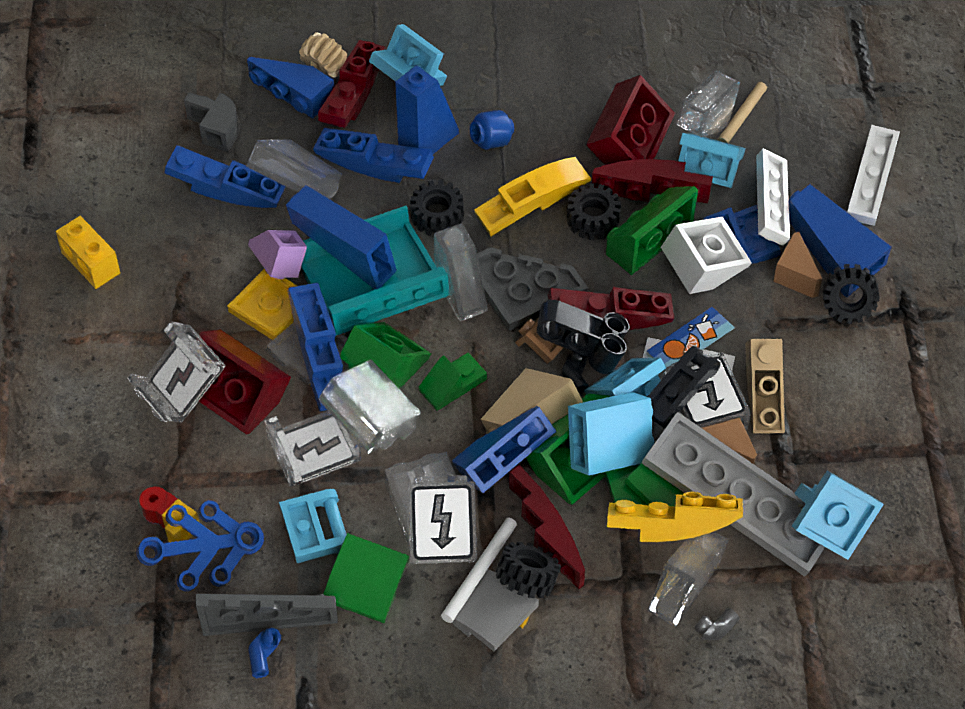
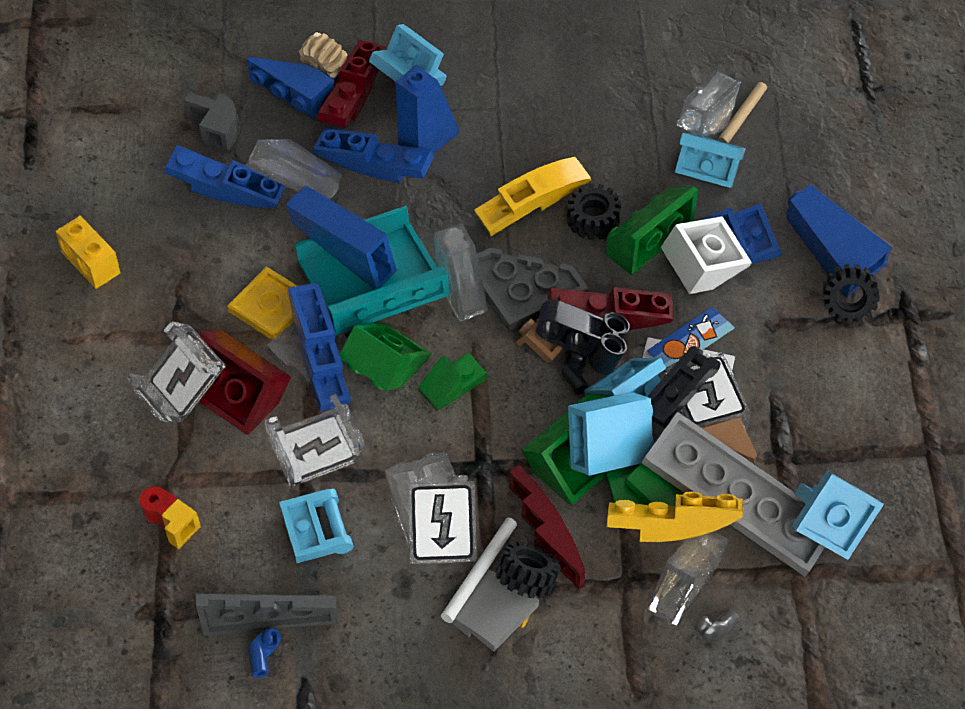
blue plant [136,500,264,592] -> none
lavender slope [248,230,307,279] -> none
clear brick [318,359,421,454] -> none
green slope [323,533,409,623] -> none
black tyre [410,180,464,237] -> none
blue slope [452,406,557,493] -> none
blue head [470,110,514,150] -> none
tan slope [481,368,583,434] -> none
dark red slope [586,75,675,165] -> none
dark red slope [592,159,713,204] -> none
tan slope [745,339,785,434] -> none
white plate [756,148,790,246] -> none
medium nougat slope [773,232,822,298] -> none
white plate [847,125,900,226] -> none

